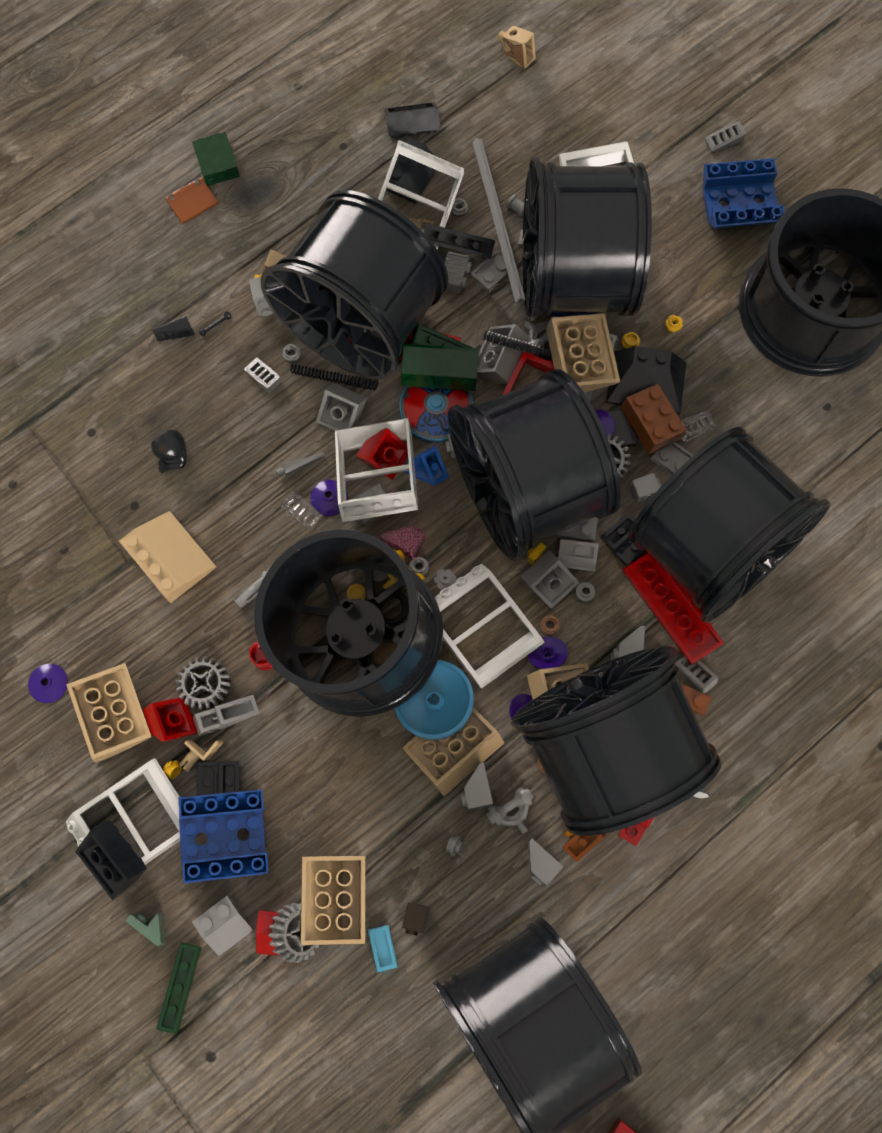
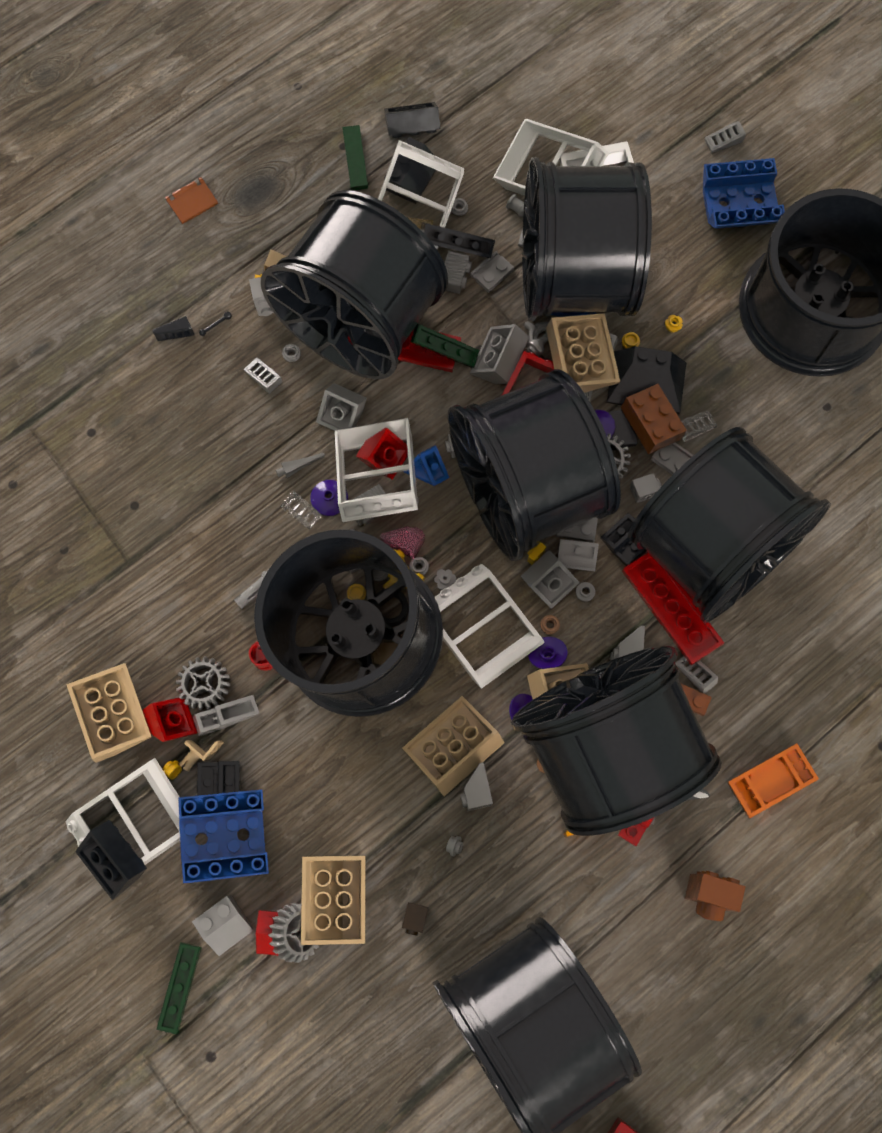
dark purple dish [28,664,68,703] -> none
tan slope [119,511,216,603] -> none
sand green slope [126,912,166,947] -> none
black piece [151,430,187,473] -> none
dark green panel [192,132,240,186] -> none
black piece [290,363,378,391] -> none
medium azure tile [368,924,398,973] -> none
dark azure dish [395,660,474,740] -> none
dish [399,386,473,443] -> none
dark green slope [401,344,479,391] -> none
light grey axle [472,138,526,304] -> none
black piece [483,330,553,360] -> none
light grey piece [486,787,534,834] -> none
tan torso [497,26,536,69] -> none
light grey slope [528,838,563,886] -> none
dark orange panel [562,833,607,862] -> none
none -> dark green tile [342,125,368,191]
none -> white window [493,119,609,196]
none -> dark orange piece [684,871,746,921]
none -> orange slope [728,743,819,819]

